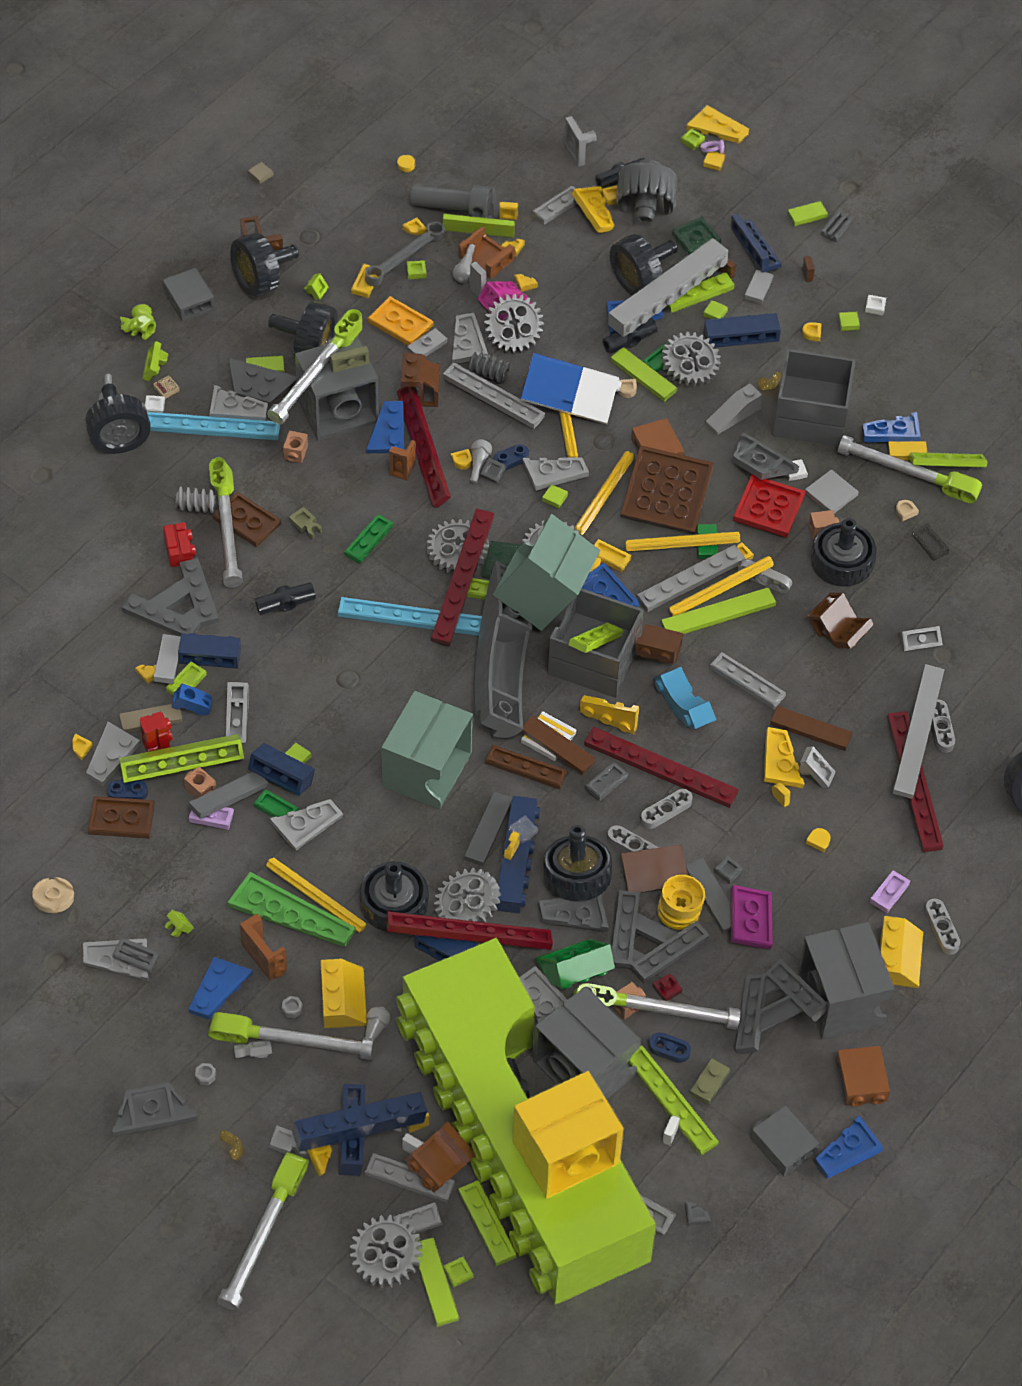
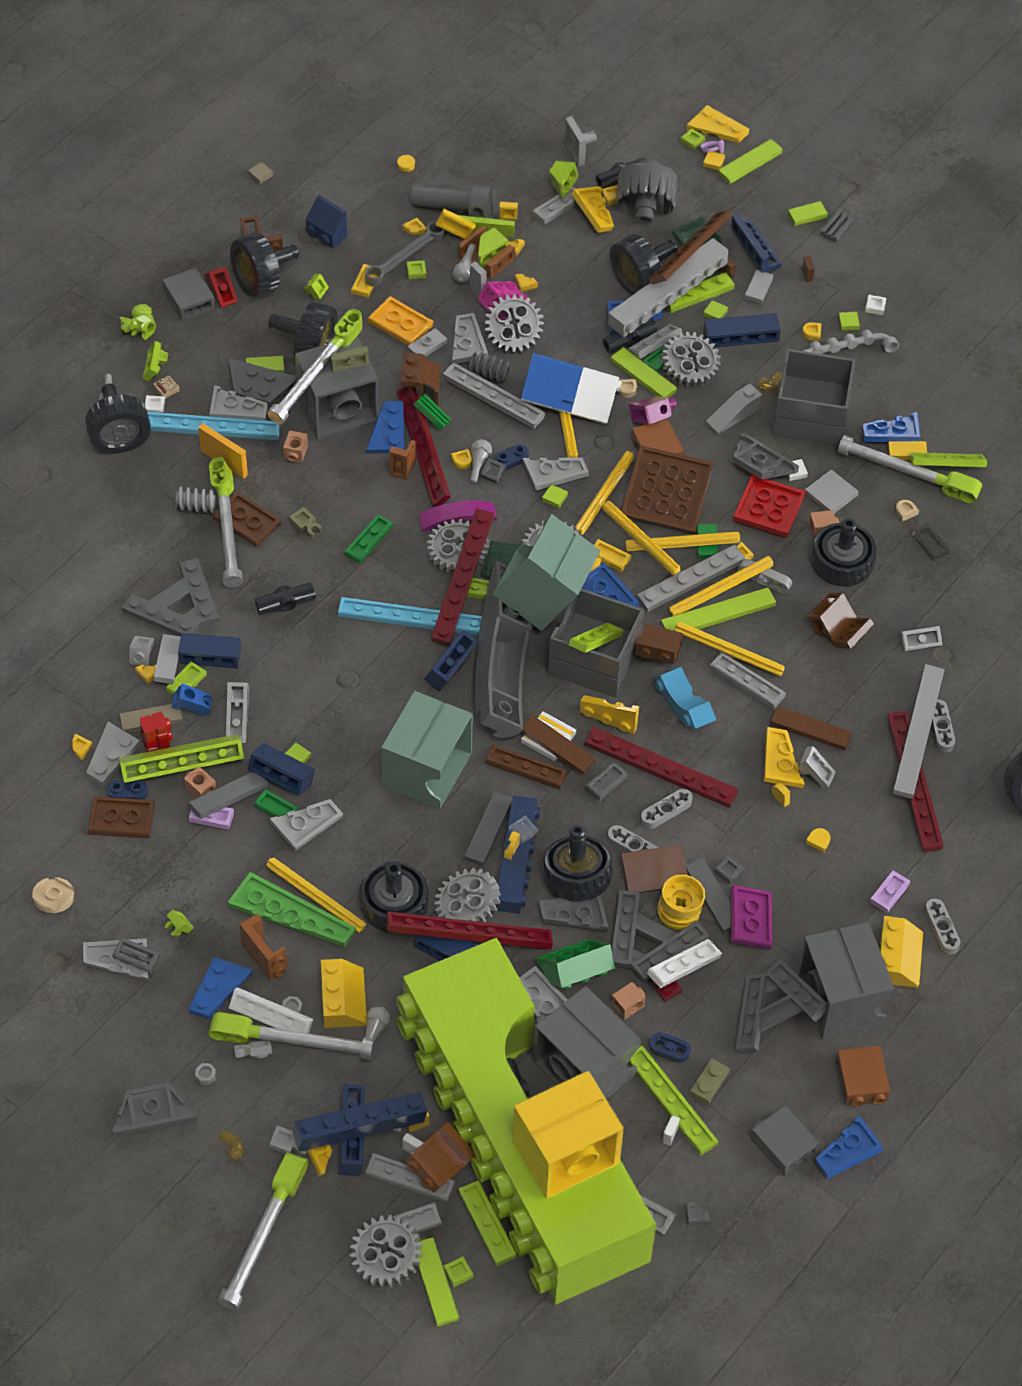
red brick [163,522,196,567] -> none
flat silver piece [574,983,740,1030] -> none
none -> light grey bracket [129,636,154,666]
none -> light orange tile [198,423,248,479]
none -> red slope [204,267,238,308]
none -> white tile [229,987,313,1033]
none -> dark blue slope [306,195,347,248]
none -> green tile [414,394,452,430]
none -> magenta slope [419,500,497,532]
none -> dark blue brick [424,630,478,691]
none -> yellow tile [435,209,476,240]
none -> lime slope [478,228,508,268]
none -> lime slope [549,161,578,198]
none -> yellow axle [602,501,680,575]
none -> light grey tile [628,324,683,359]
none -> torso [628,396,677,425]
none -> white tile [647,939,722,988]
none -> reddish brown tile [649,210,732,285]
none -> yellow axle [674,622,785,676]
none -> lime tile [718,139,783,184]
none -> light grey bar [803,330,899,354]

